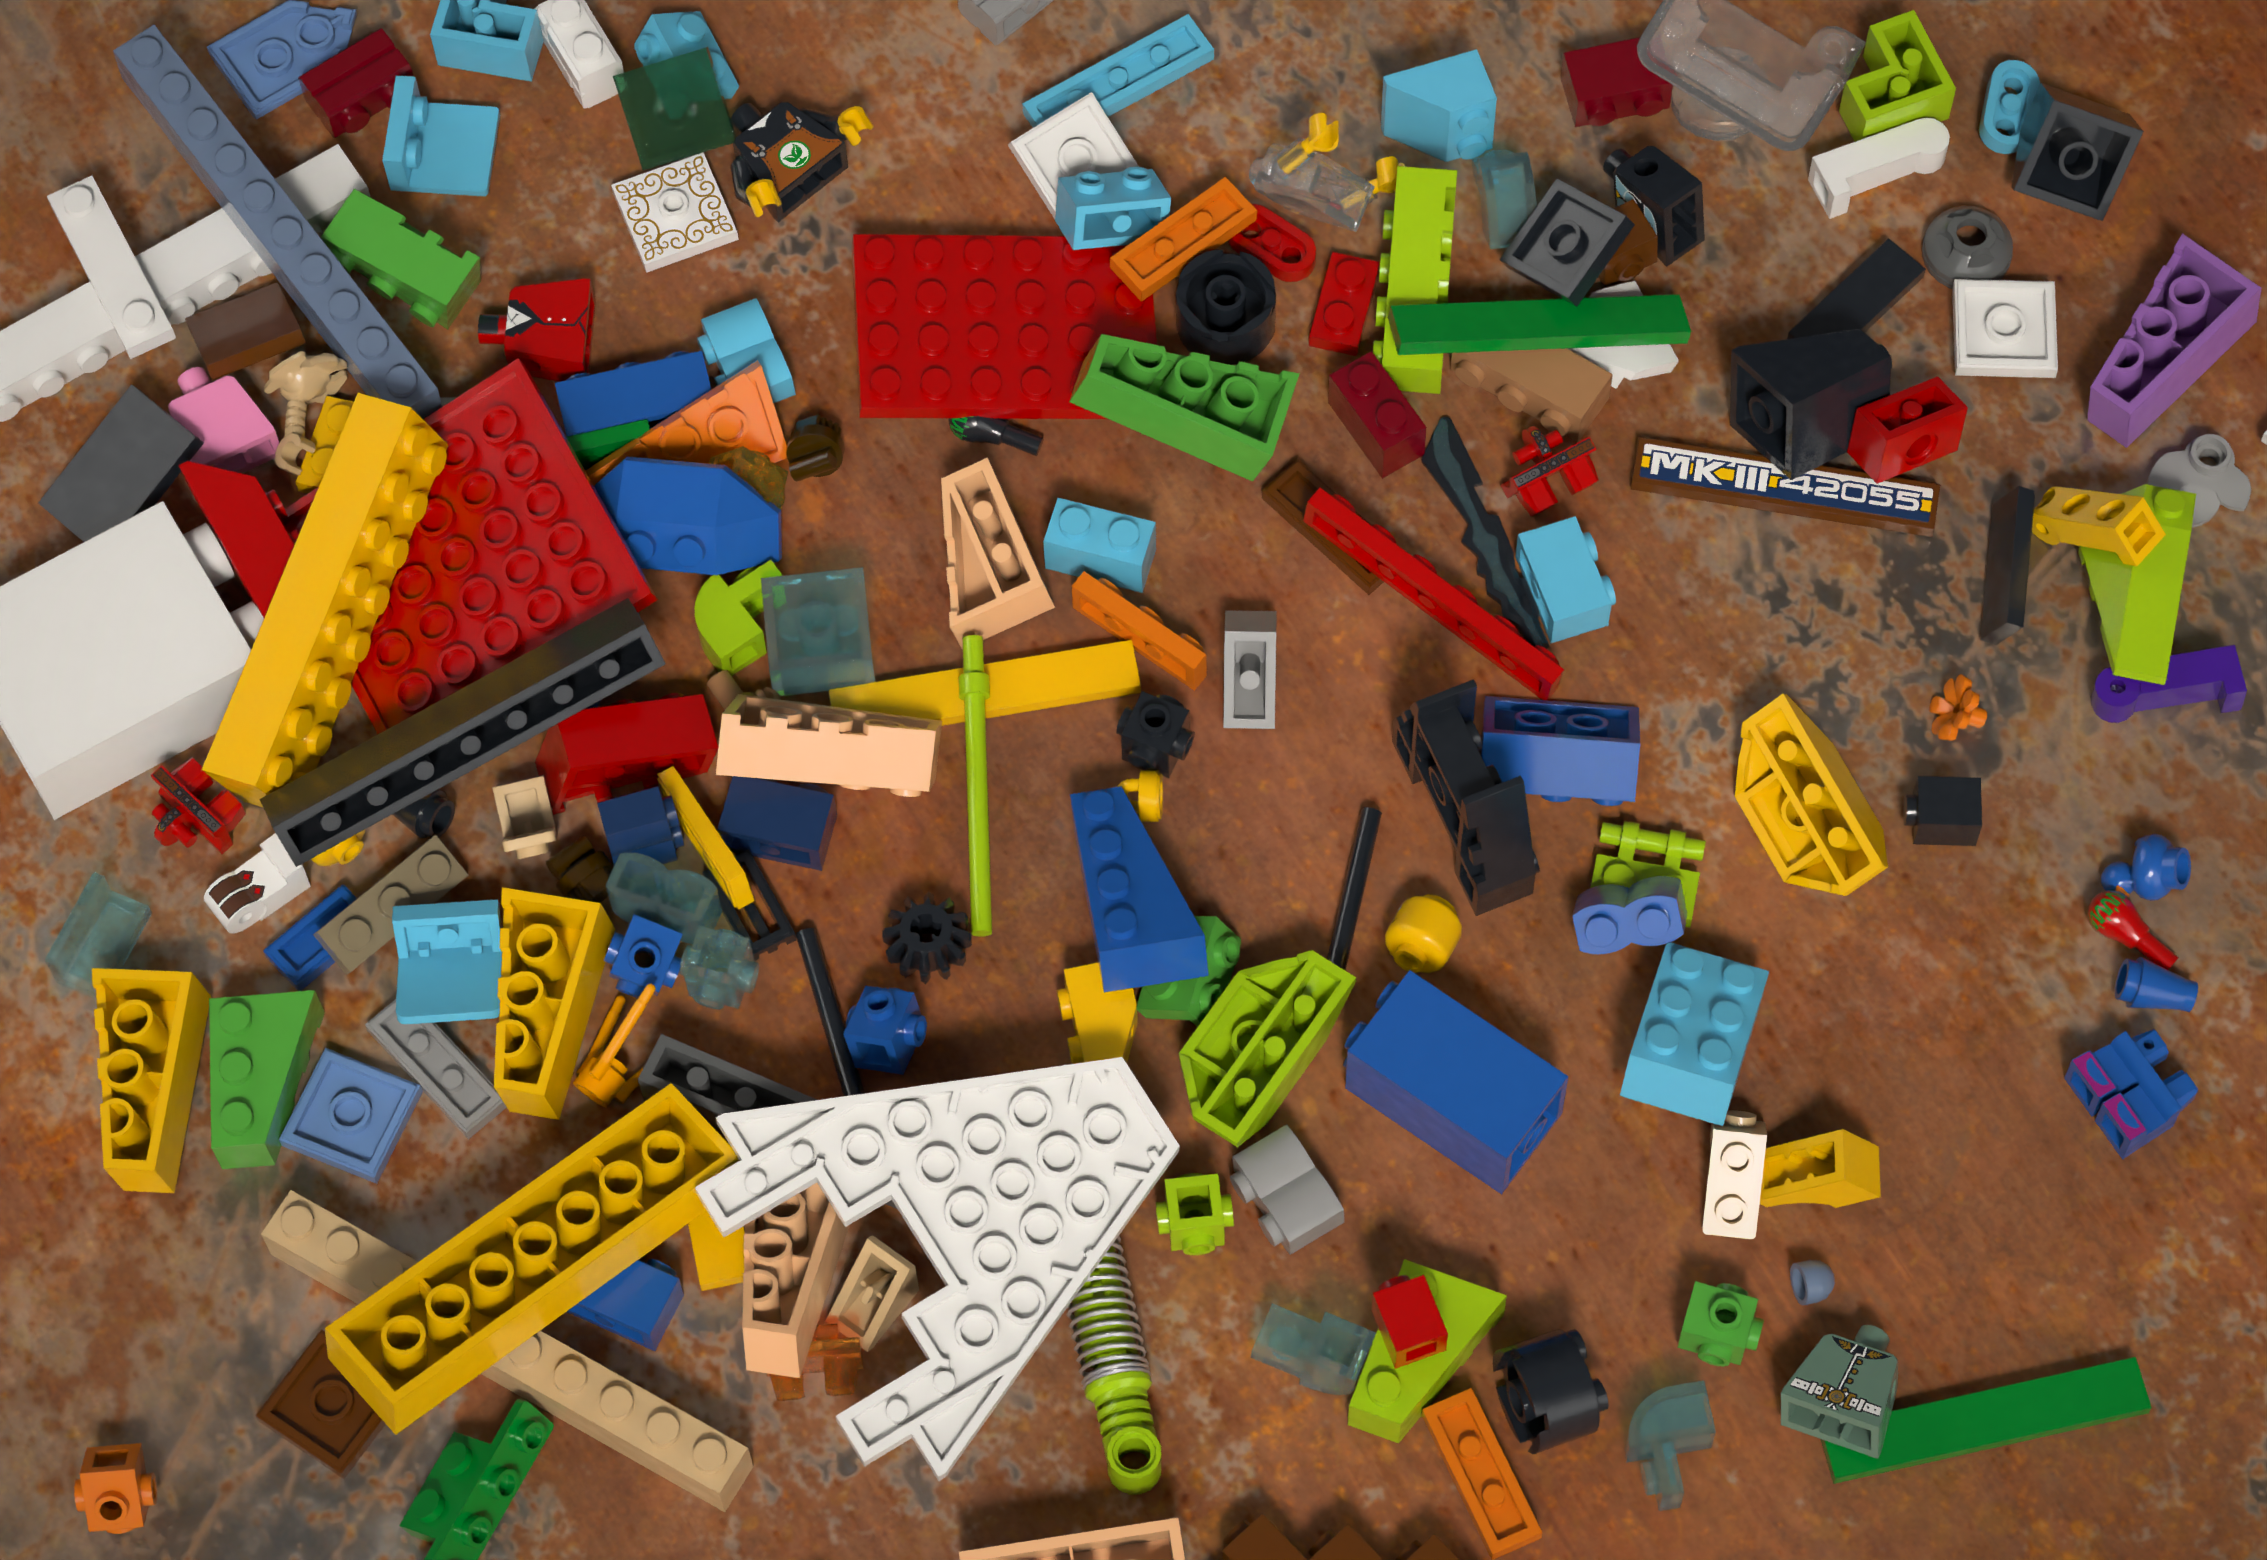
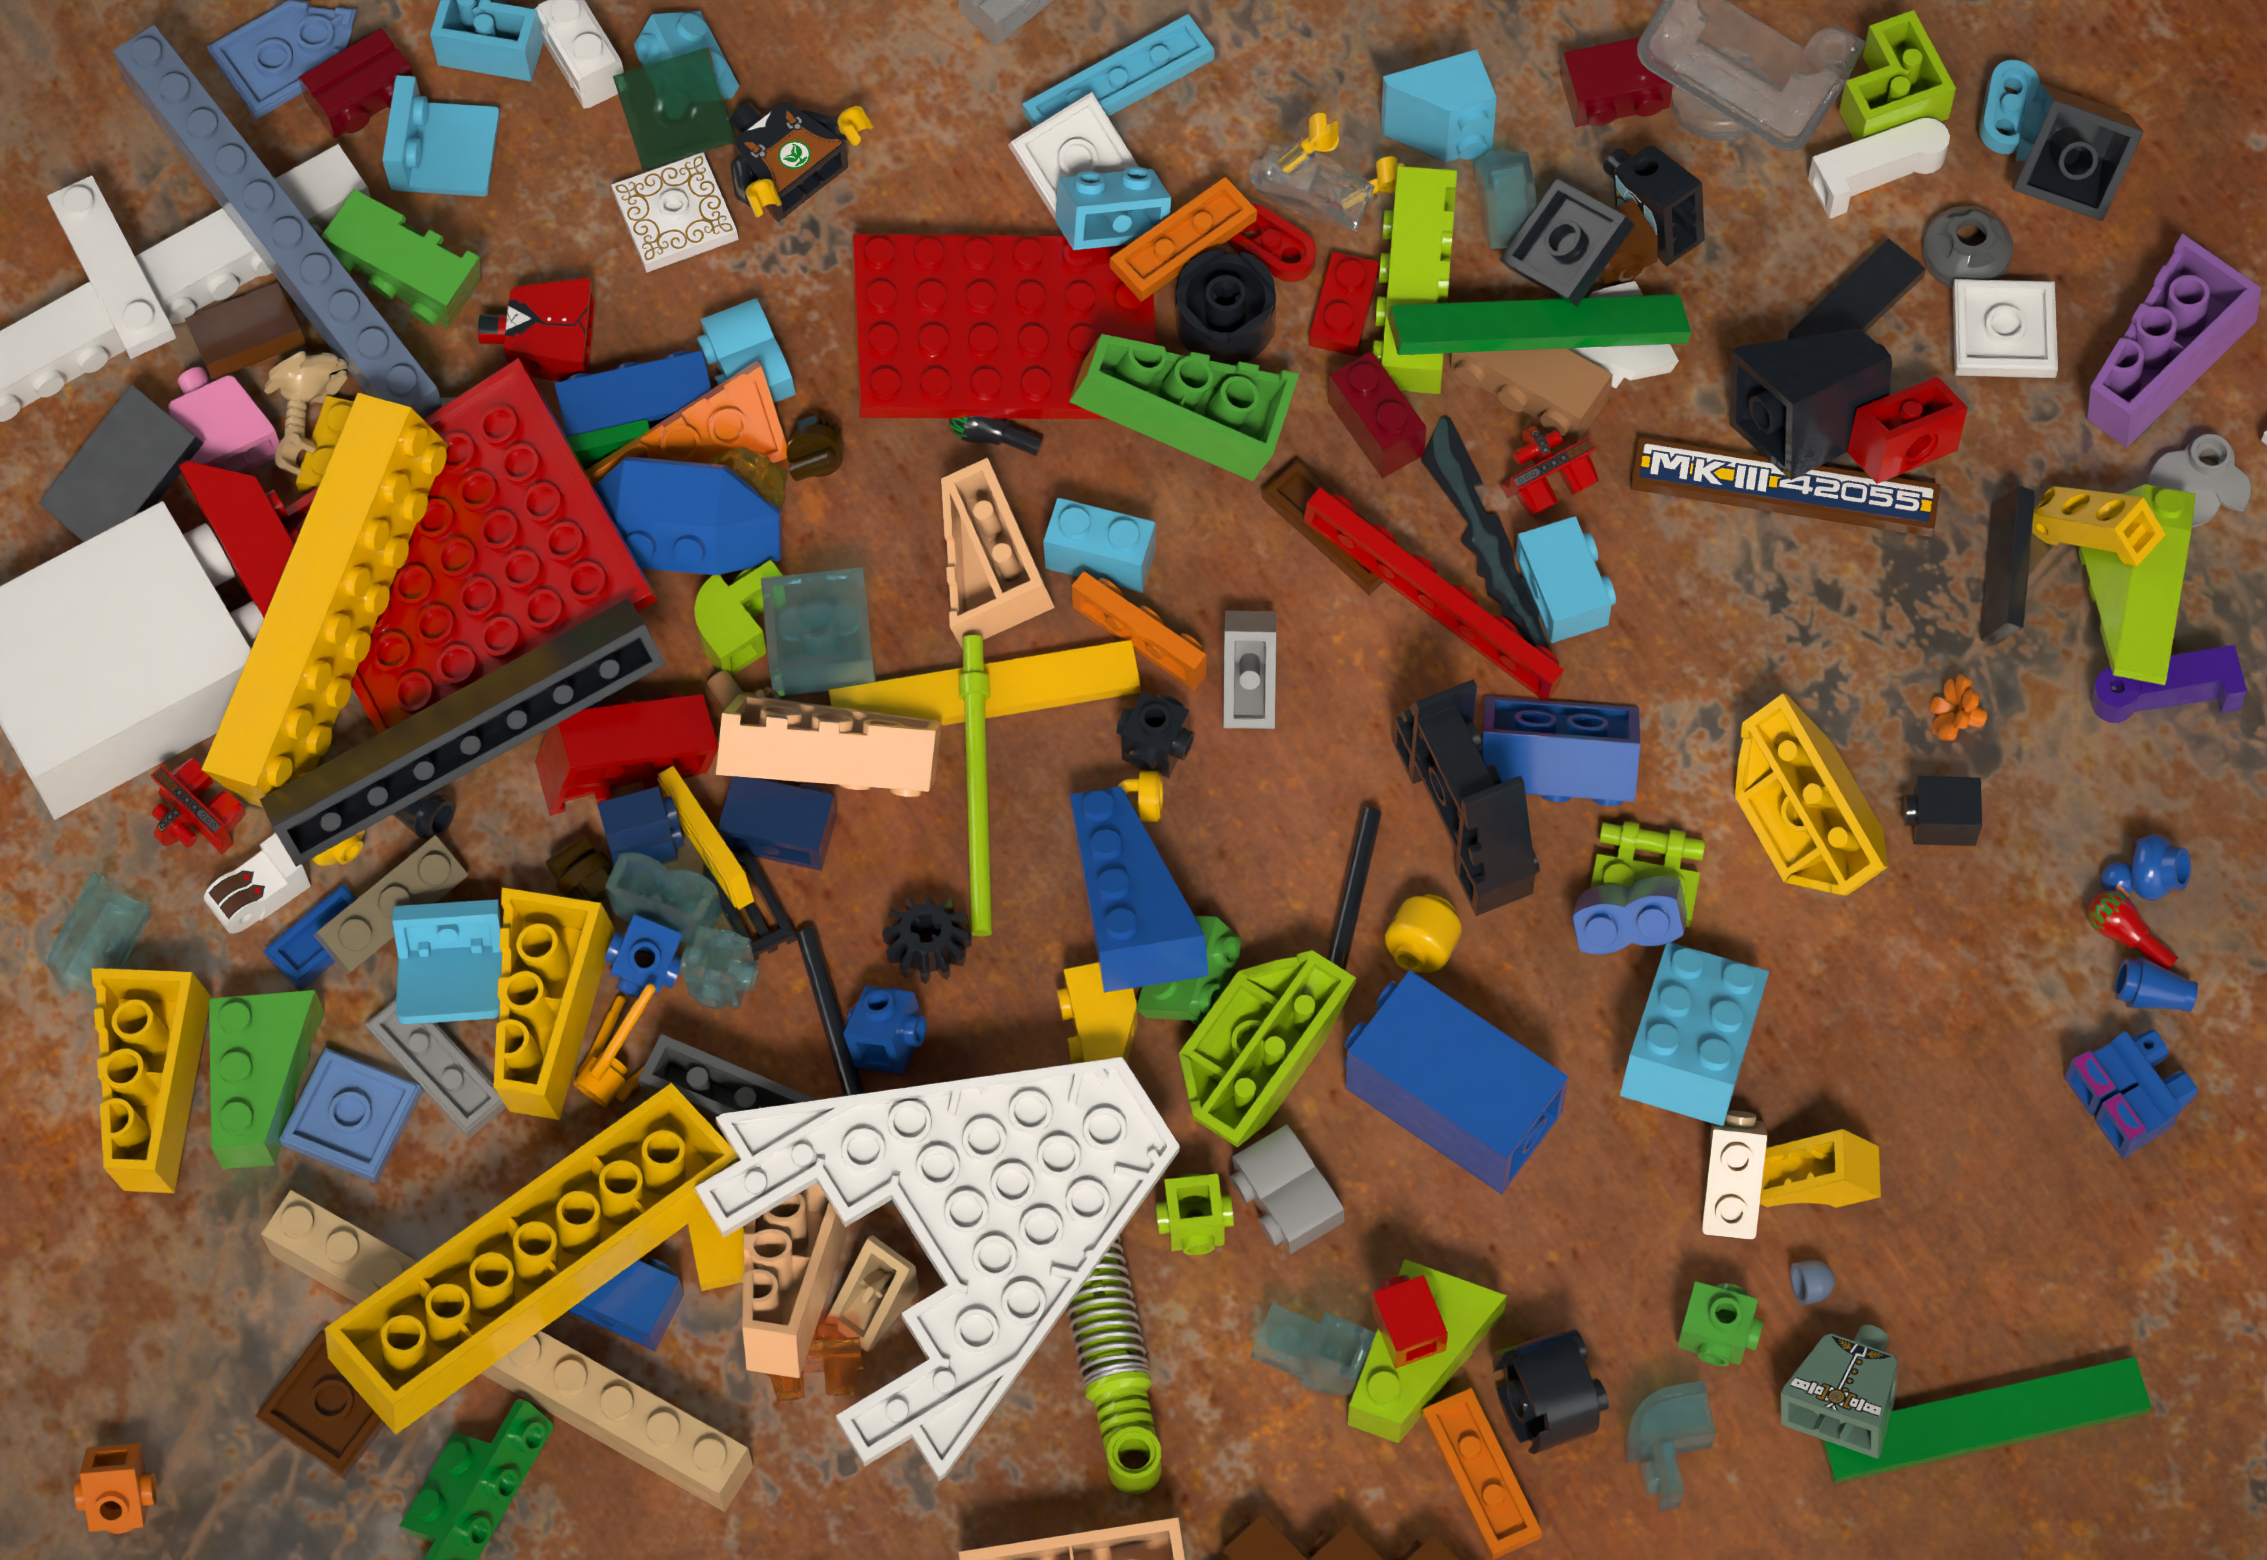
tan bracket [492,775,558,859] -> none

